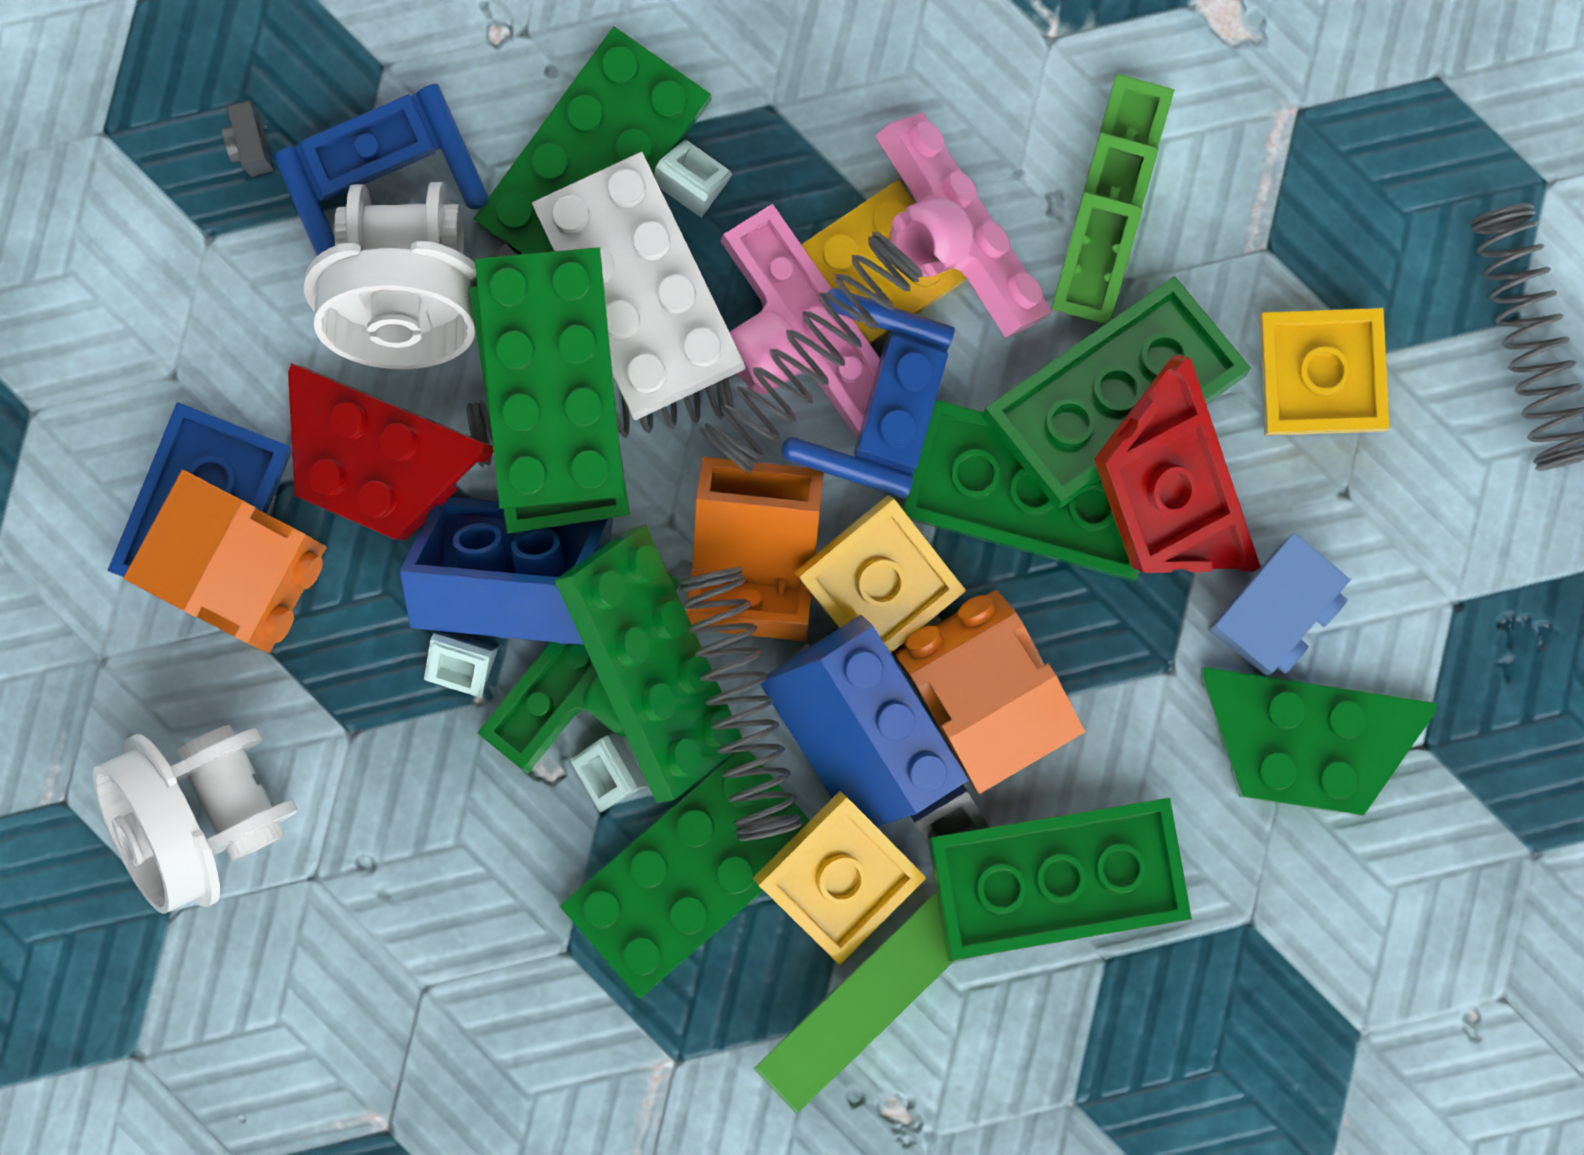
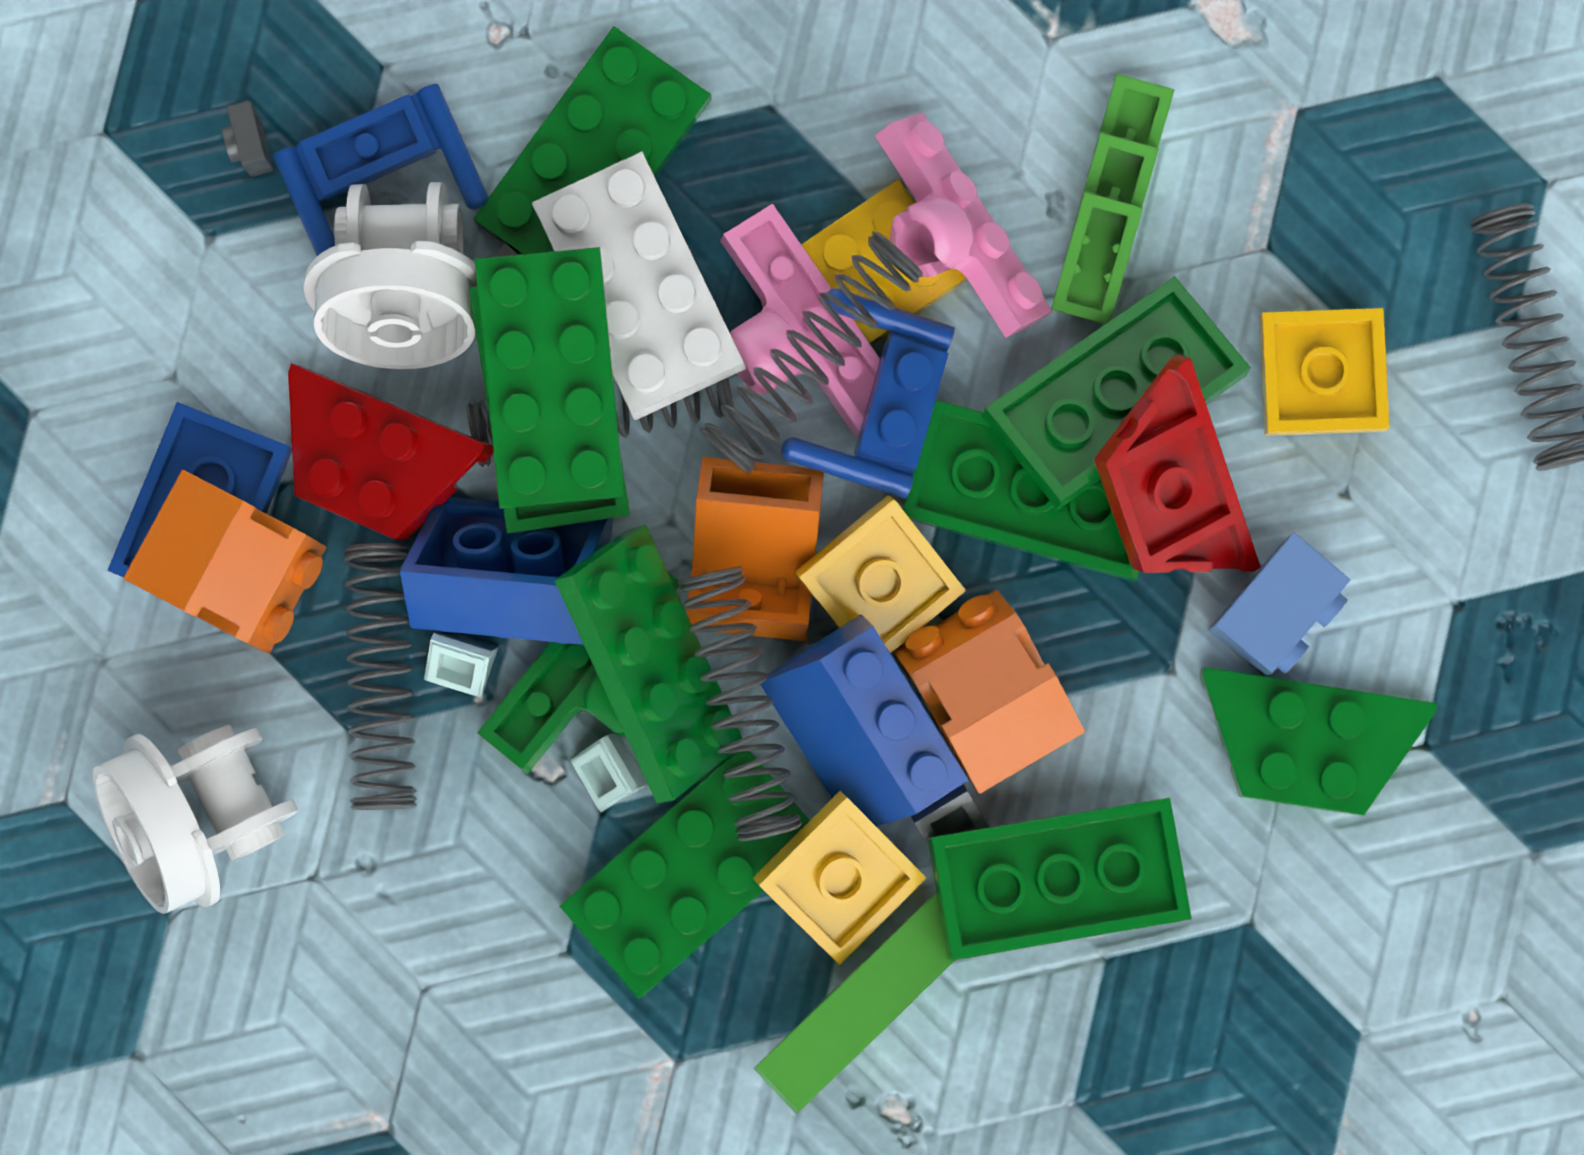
light aqua slope [654,140,732,218] -> none
none -> dark grey piece [343,543,417,810]

